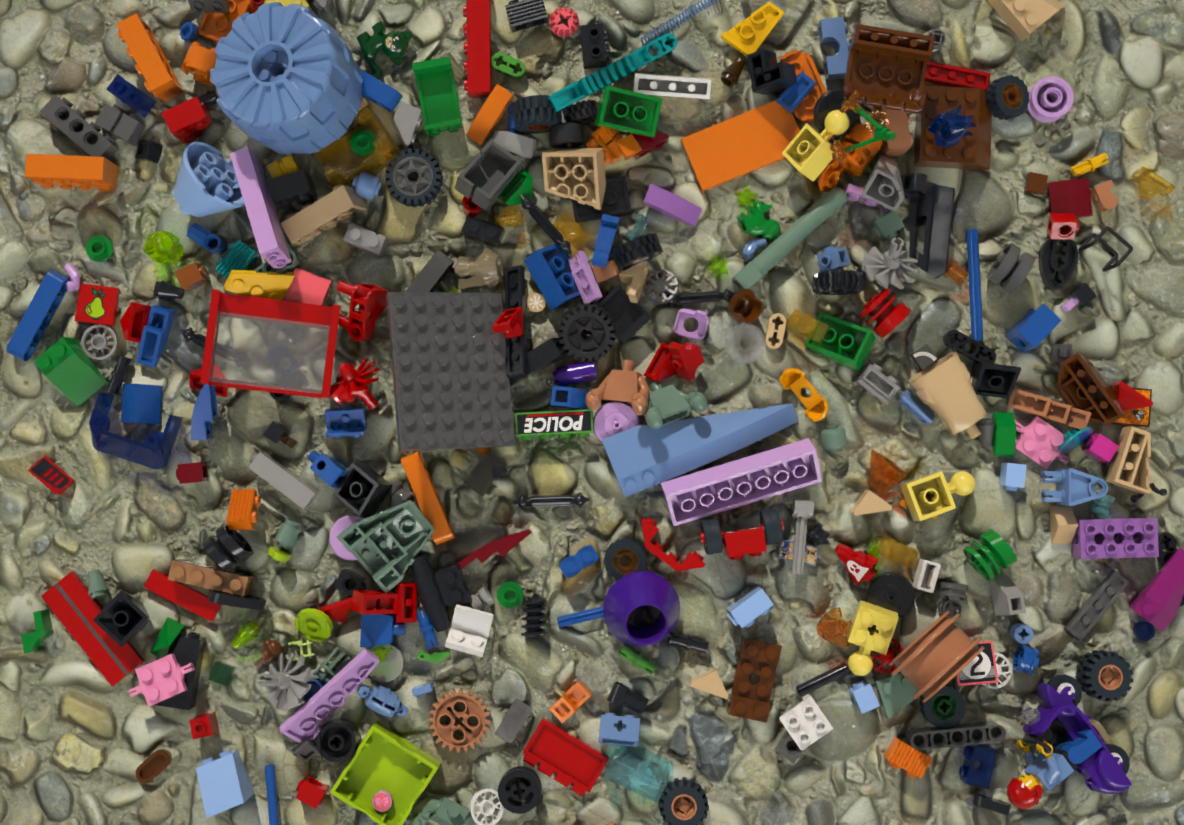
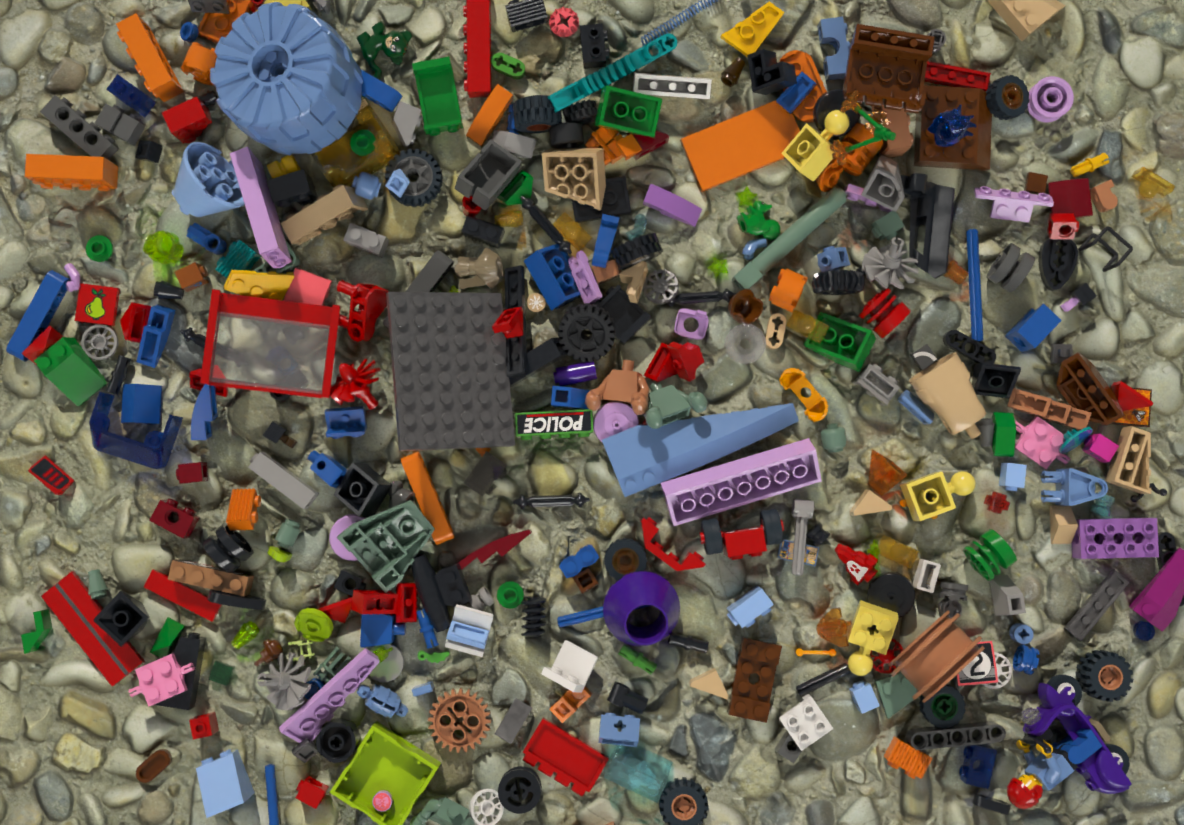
none -> red slope [22,326,64,365]
none -> dark red brick [149,498,200,539]
none -> light blue slope [385,169,410,198]
none -> light blue tile [446,621,489,649]
none -> white bracket [541,640,598,693]
none -> reddish brown brick [572,567,599,594]
none -> orange brick [769,268,808,313]
none -> light orange hinge [796,648,836,657]
none -> lavender bracket [974,186,1054,222]
none -> clear red gear [984,491,1010,514]

